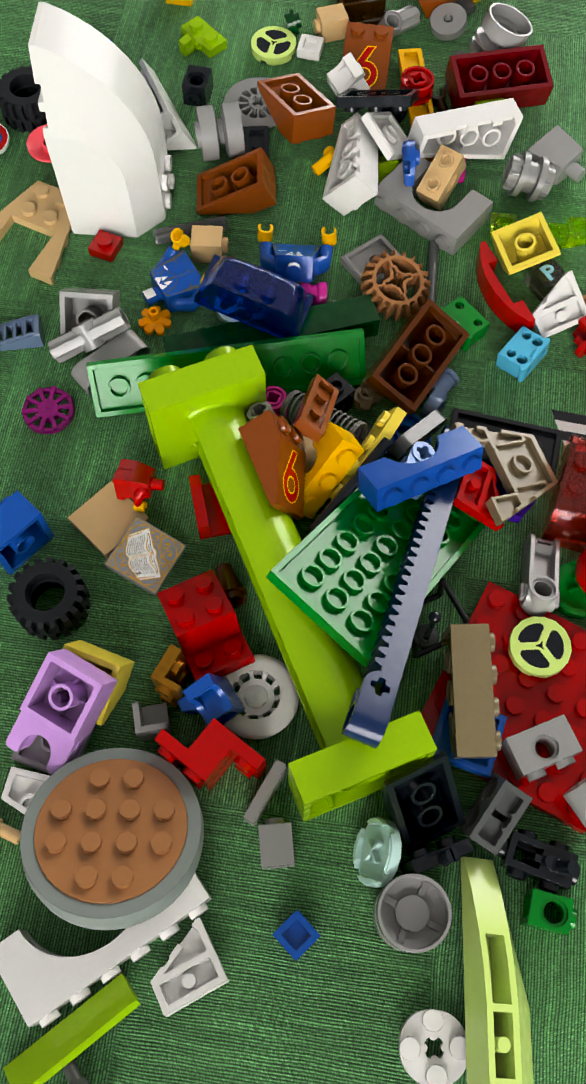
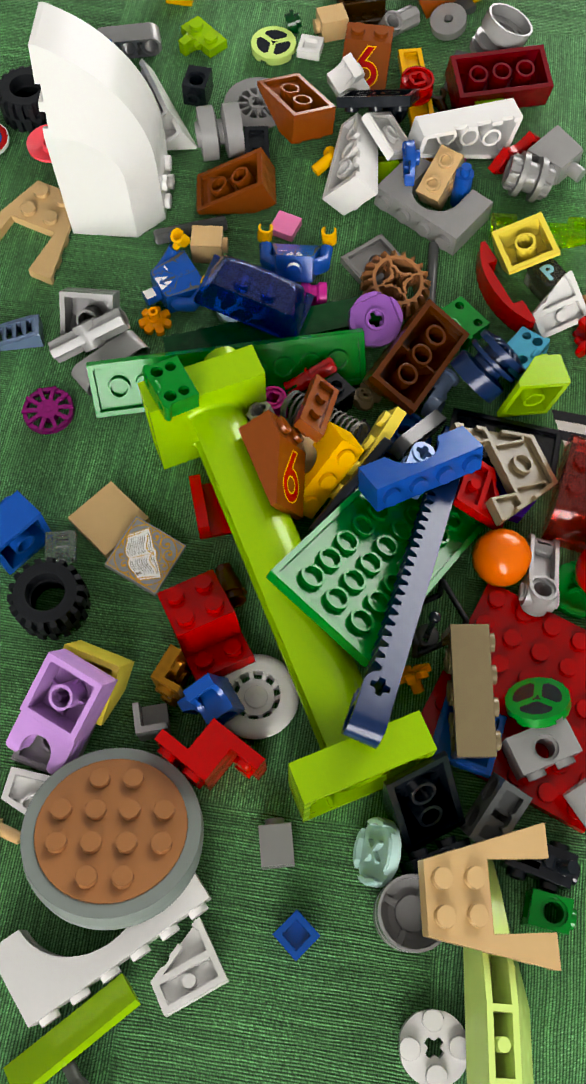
red plate [88,229,124,262] -> none
red piece [113,459,165,513] -> none
light grey tile [243,759,287,827] -> none
yellowish green tile [508,616,572,678] -> none
none -> clear tile [45,530,77,564]
none -> light grey beam [97,22,162,59]
none -> green piece [143,355,199,421]
none -> bright pink tile [272,210,302,242]
none -> red axle [283,357,338,398]
none -> medium lavender plate [348,291,403,348]
none -> light orange plant [400,663,432,694]
none -> tan wing [418,823,562,971]
none -> blue cylinder [450,162,474,207]
none -> dark blue wheel [450,328,526,403]
none -> orange helmet [472,528,532,587]
none -> red tile [488,130,541,174]
none -> lime slope [496,354,571,417]
none -> green tile [505,677,572,729]

